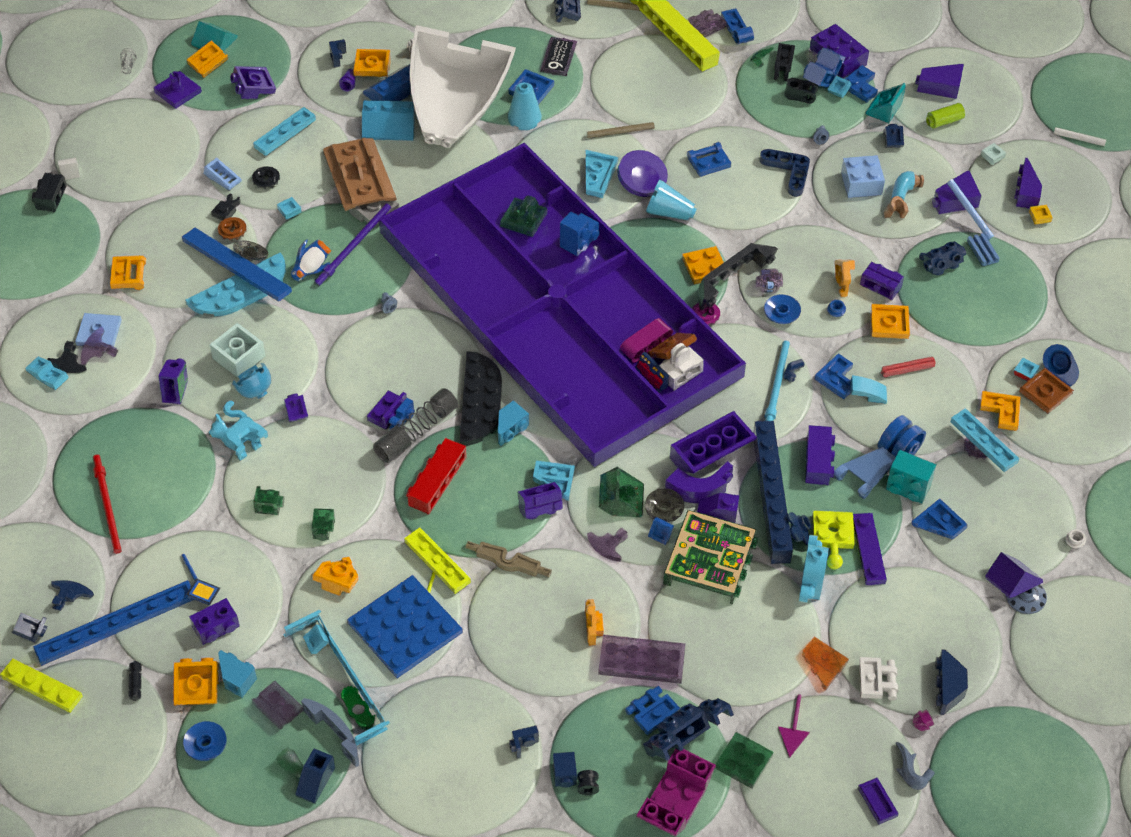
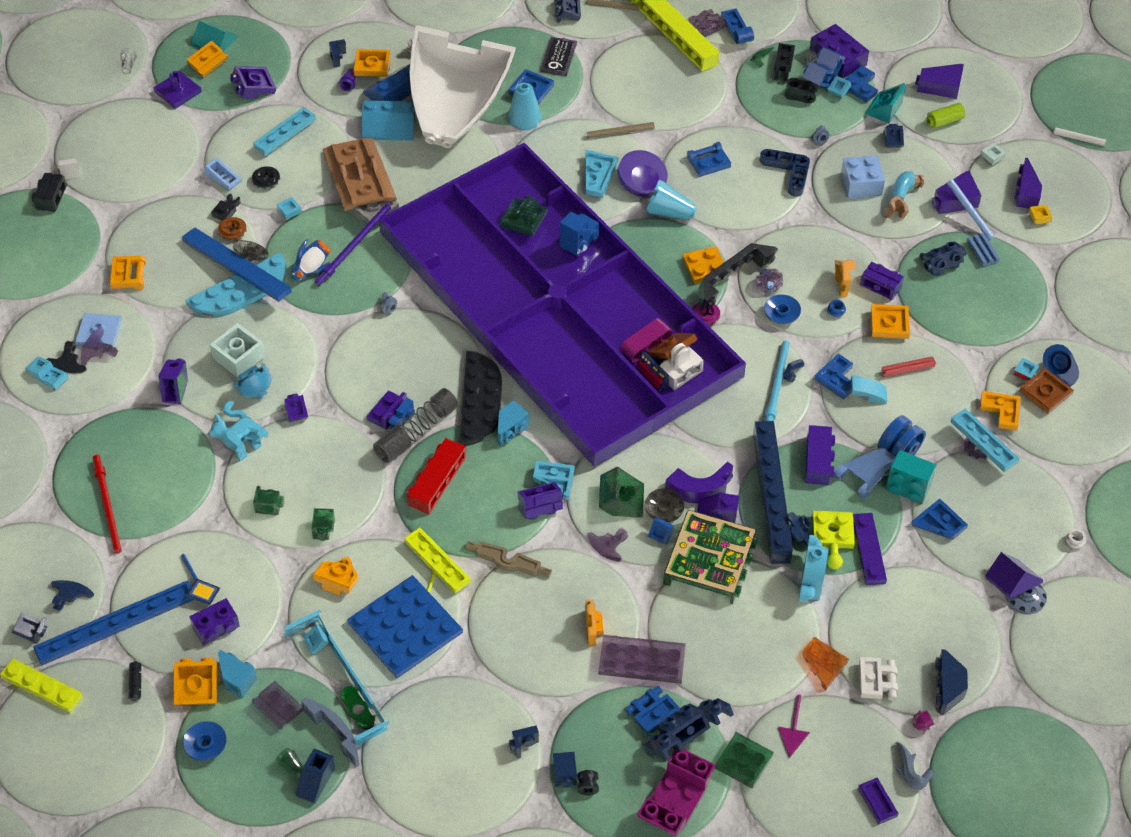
dark purple slope [670,411,757,474] -> none

